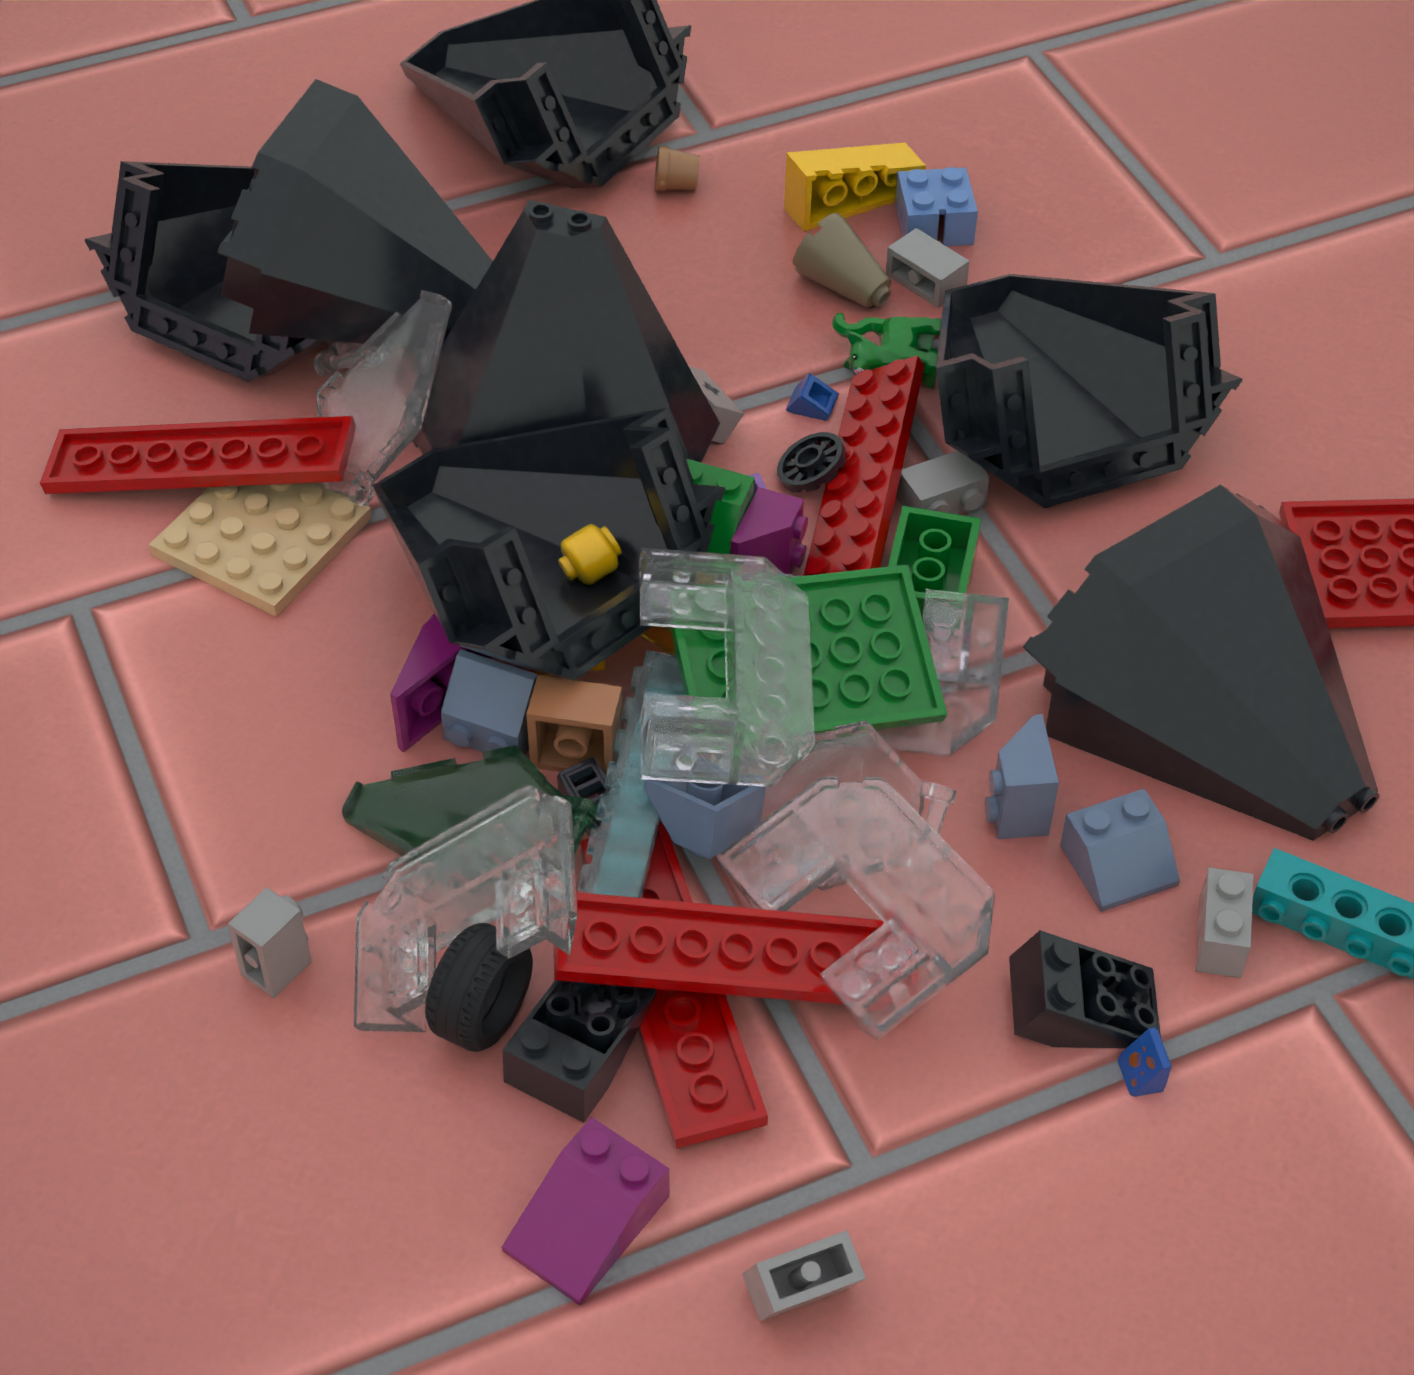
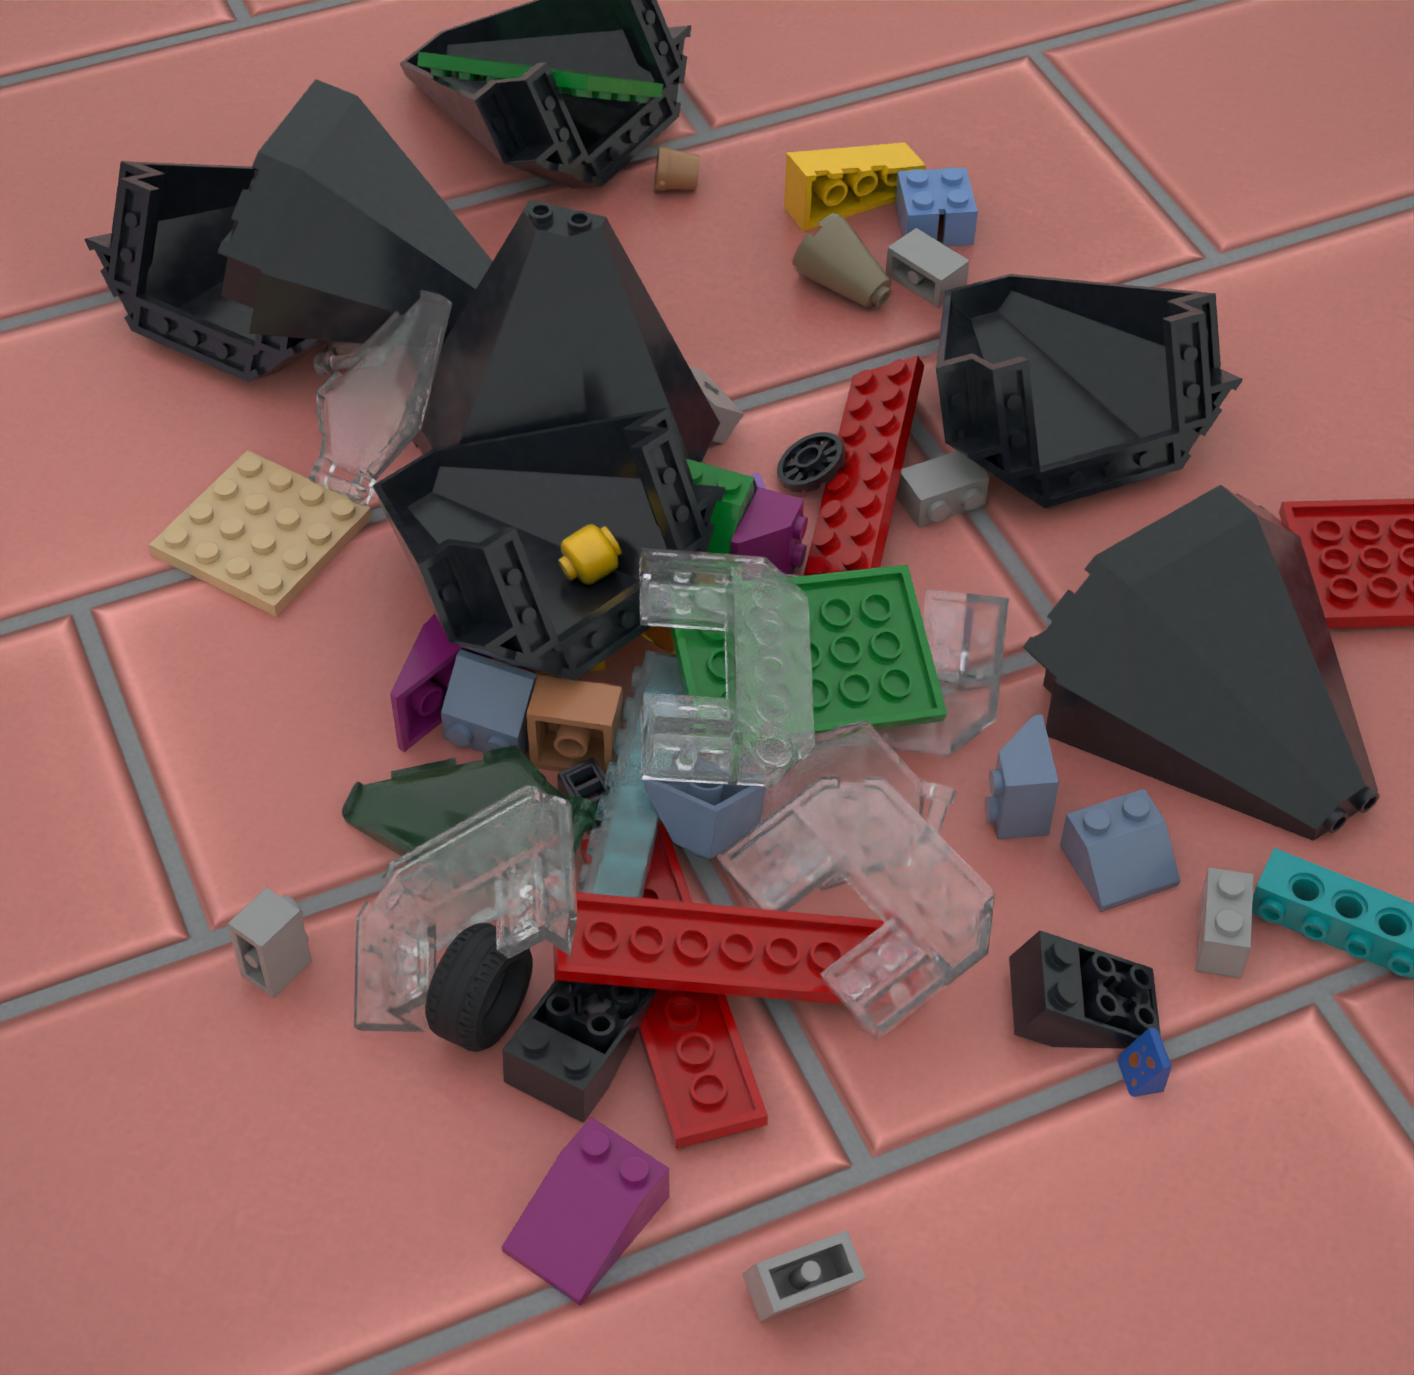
red plate [40,416,356,494] -> none
blue slope [786,373,839,421] -> none
green animal [832,313,942,389] -> none
green brick [888,506,981,638] -> none
none -> green plate [417,52,663,103]

